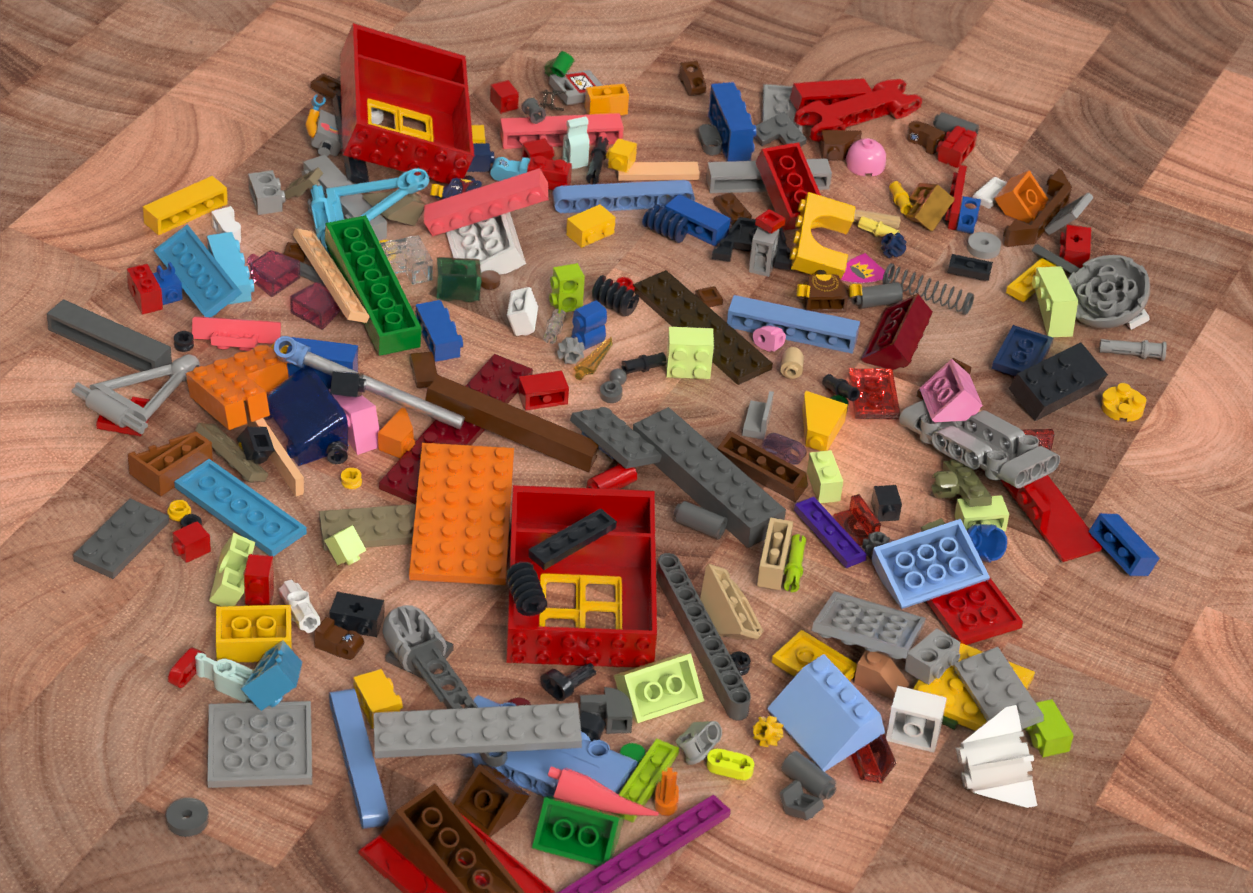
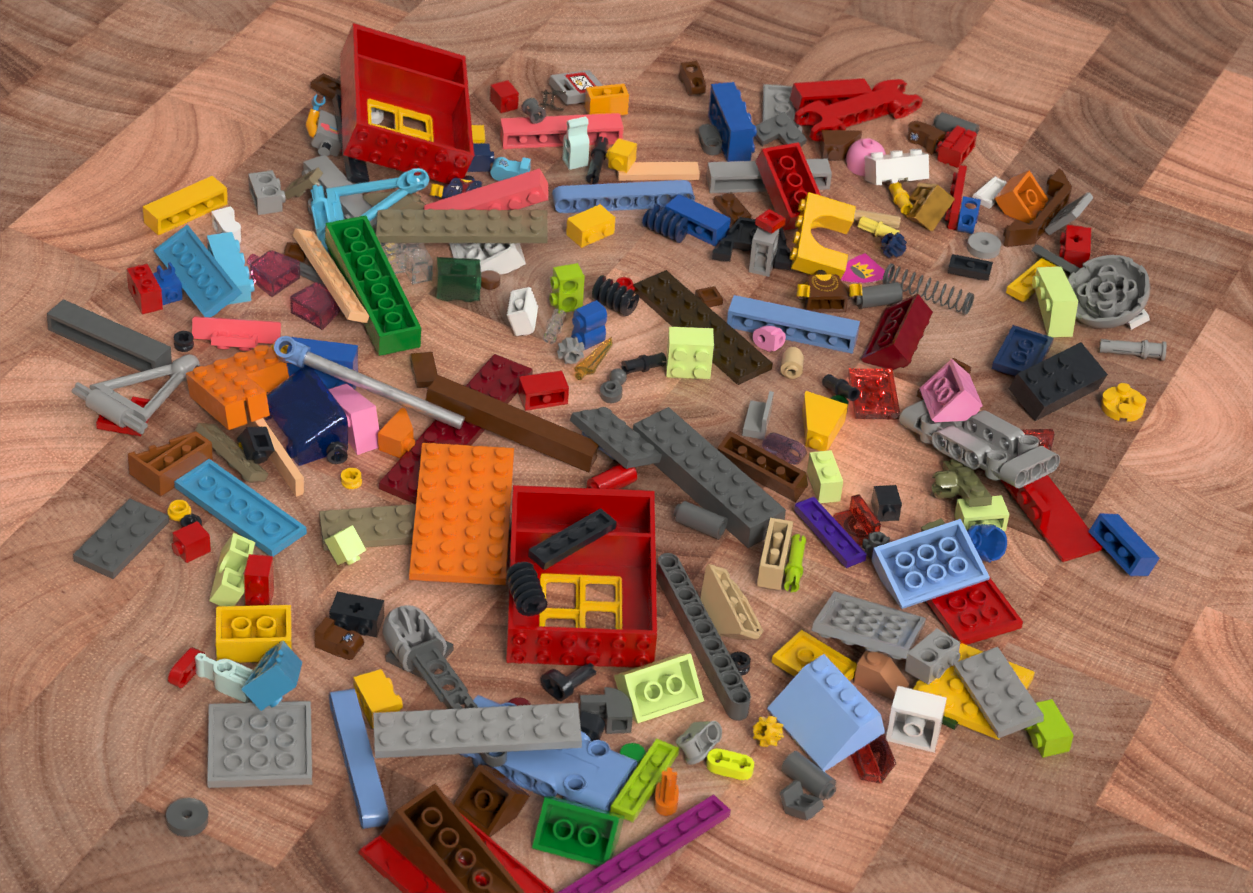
white piece [279,580,321,633] -> none
black brick [330,370,366,397] -> none
blue brick [415,300,463,362] -> none
red brick [522,138,555,160] -> none
red brick [527,156,572,190] -> none
green piece [544,51,575,78] -> none
coral piece [548,766,659,816] -> none
white brick [956,705,1037,808] -> none
none -> dark tan plate [376,209,548,243]
none -> white wedge [864,149,929,185]

